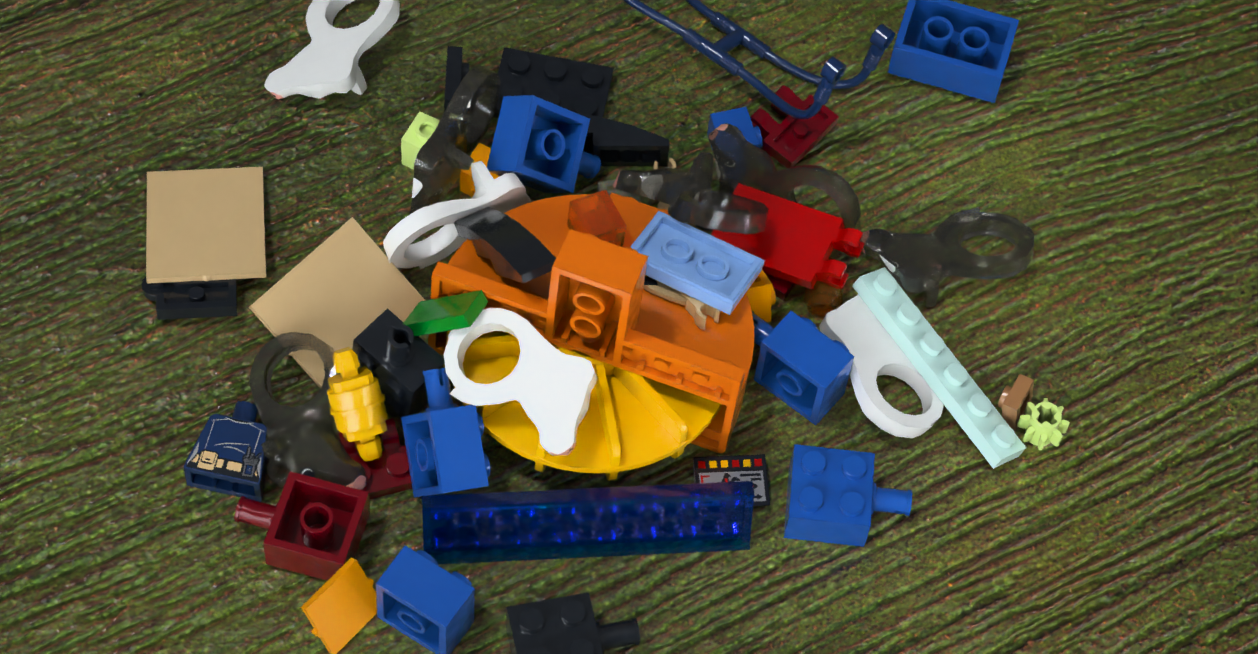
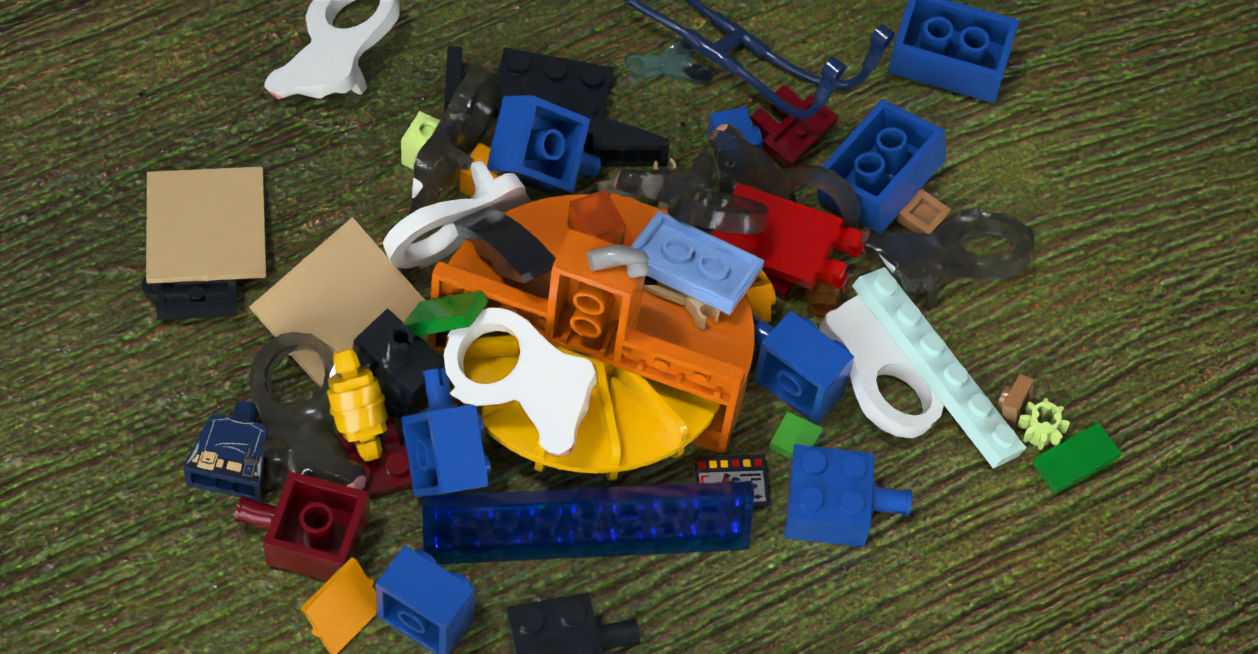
none -> light grey arm [587,244,650,278]
none -> clear light blue piece [626,39,713,84]
none -> bright green tile [769,411,823,459]
none -> blue brick [816,99,946,234]
none -> medium nougat plate [896,189,952,242]
none -> green tile [1032,422,1122,495]

